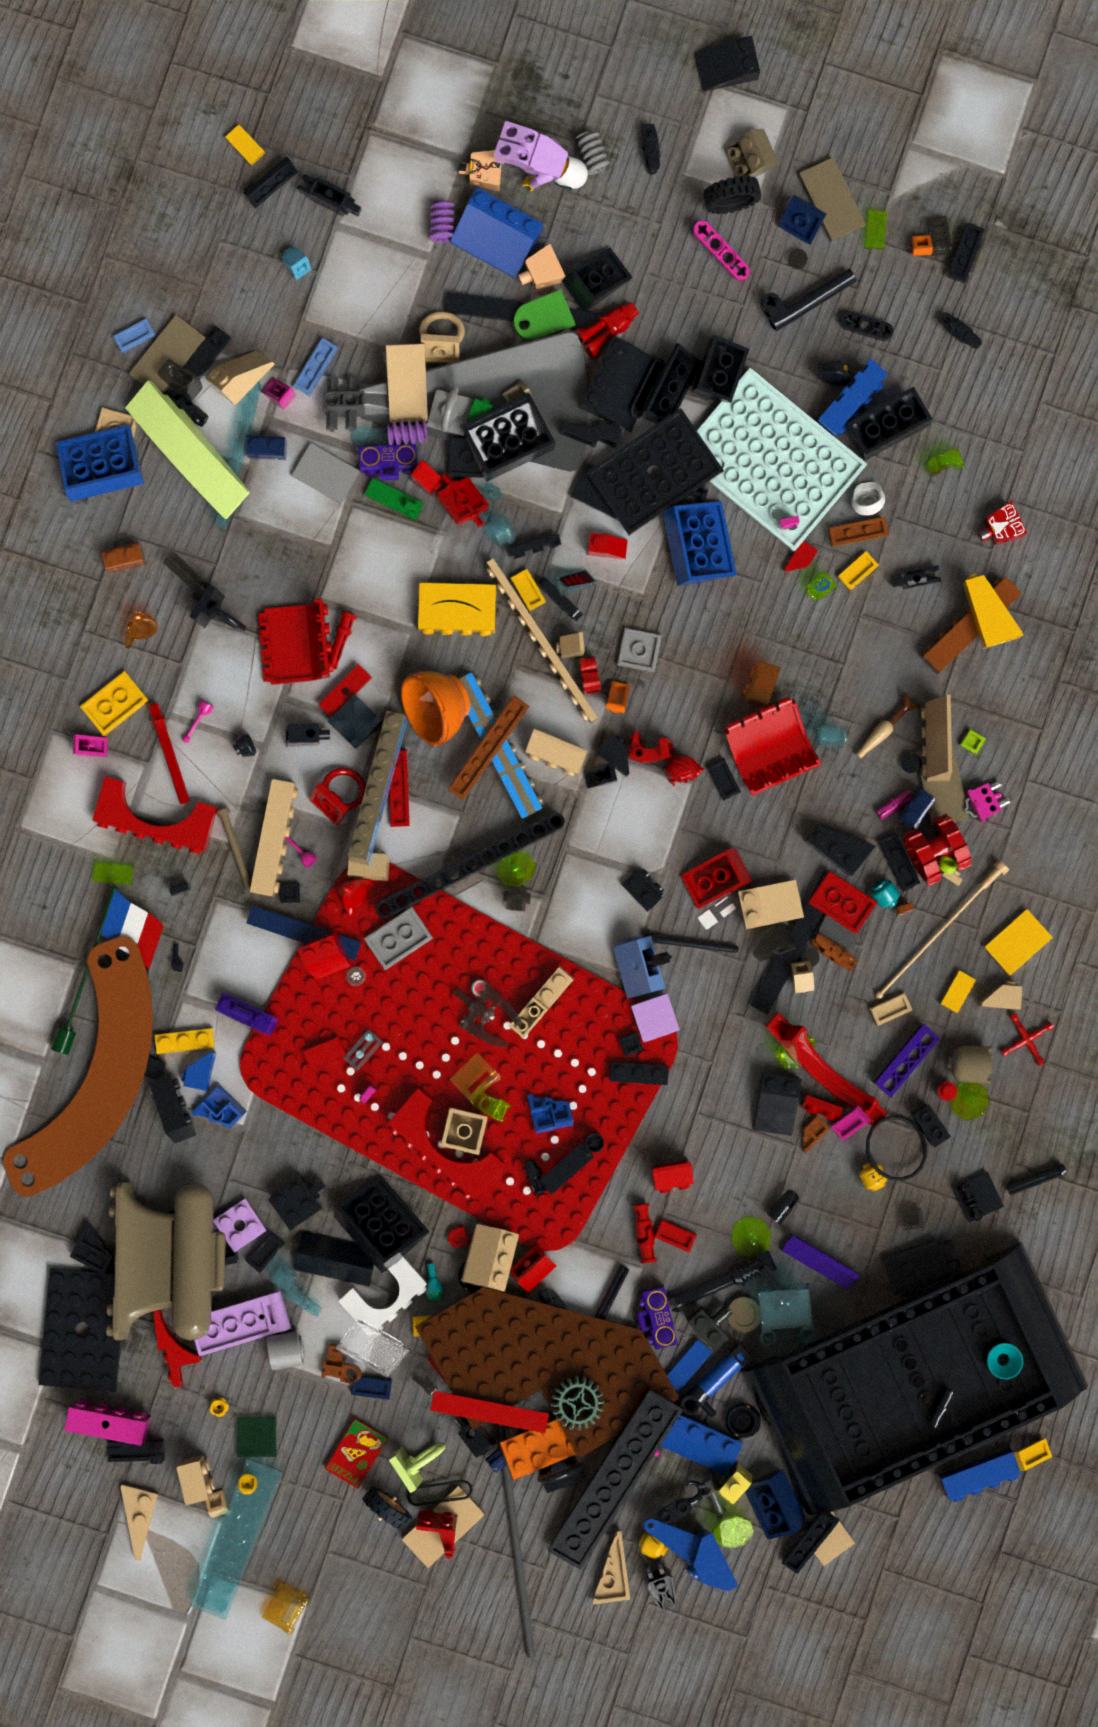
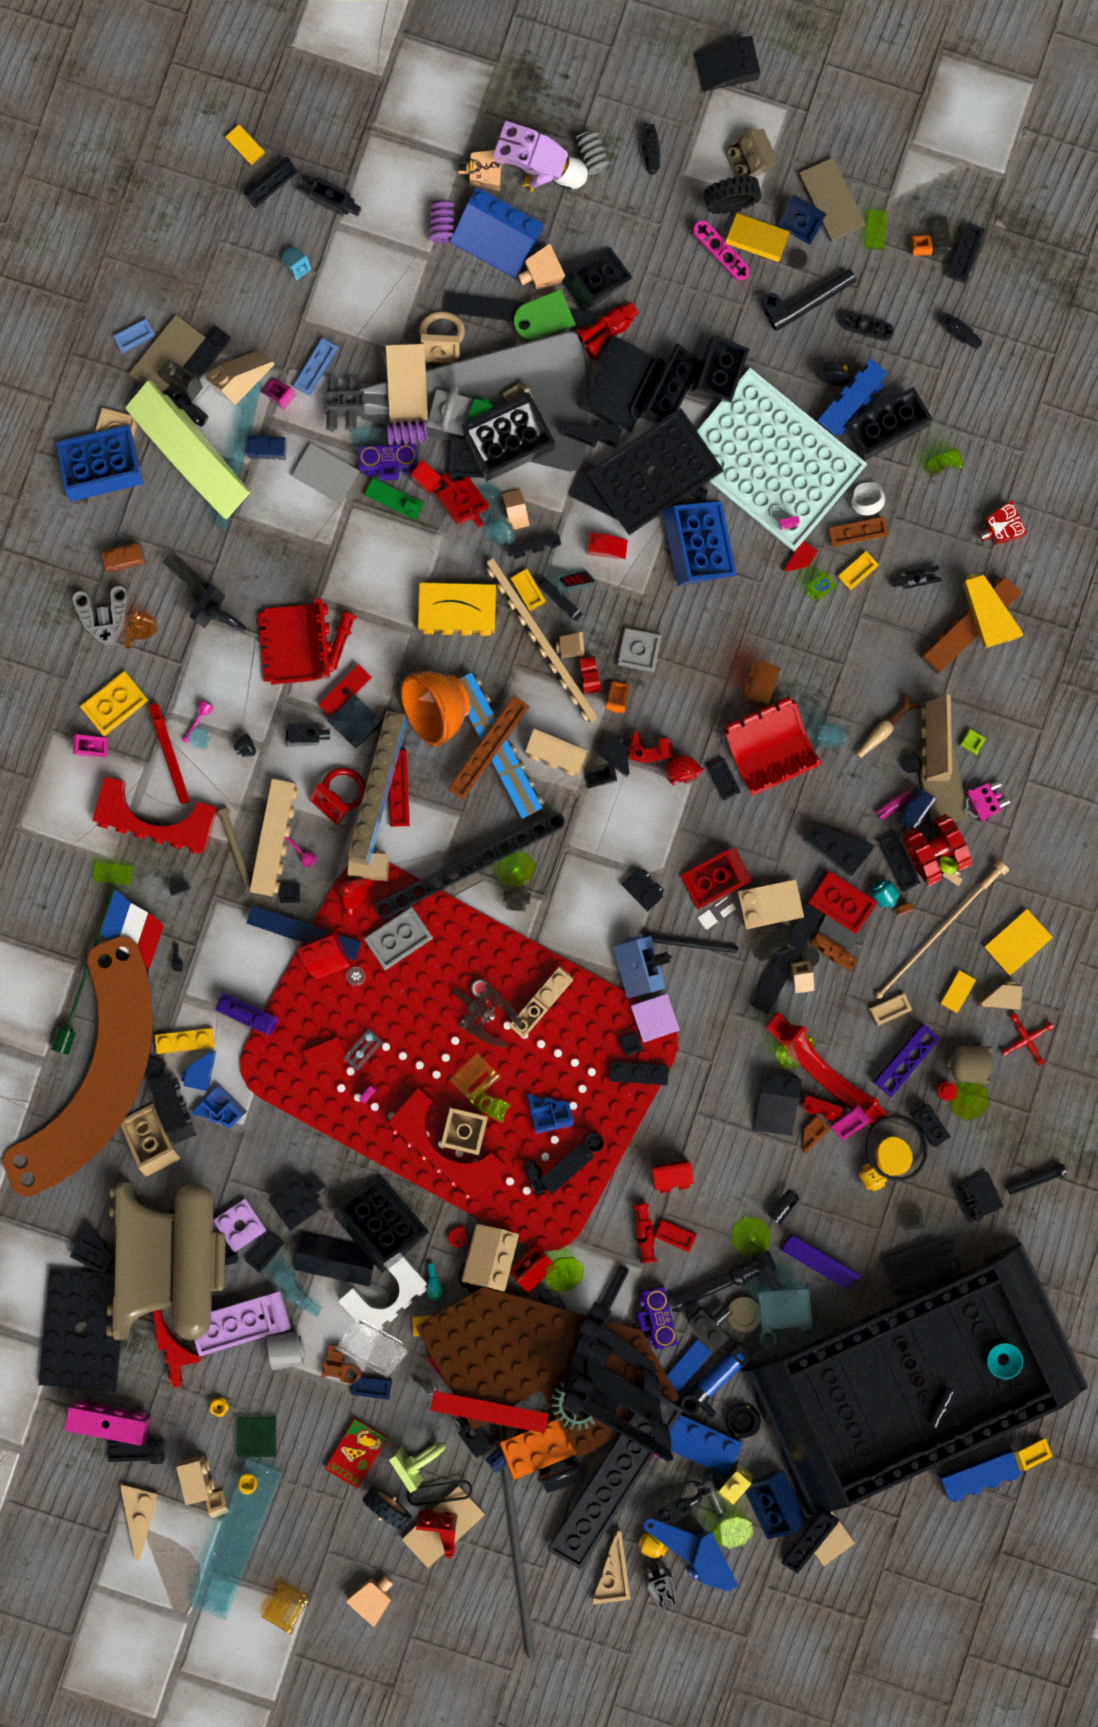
none -> light grey connector [72,586,130,646]
none -> tan slope [121,1104,181,1177]
none -> clear light blue plant [188,728,210,749]
none -> light nougat torso [346,1576,393,1627]
none -> light nougat slope [502,489,530,531]
none -> clear neon green piece [545,1256,584,1292]
none -> black panel [561,1301,674,1462]
none -> yellow tile [726,213,790,262]
none -> yellow tile [875,1137,913,1176]

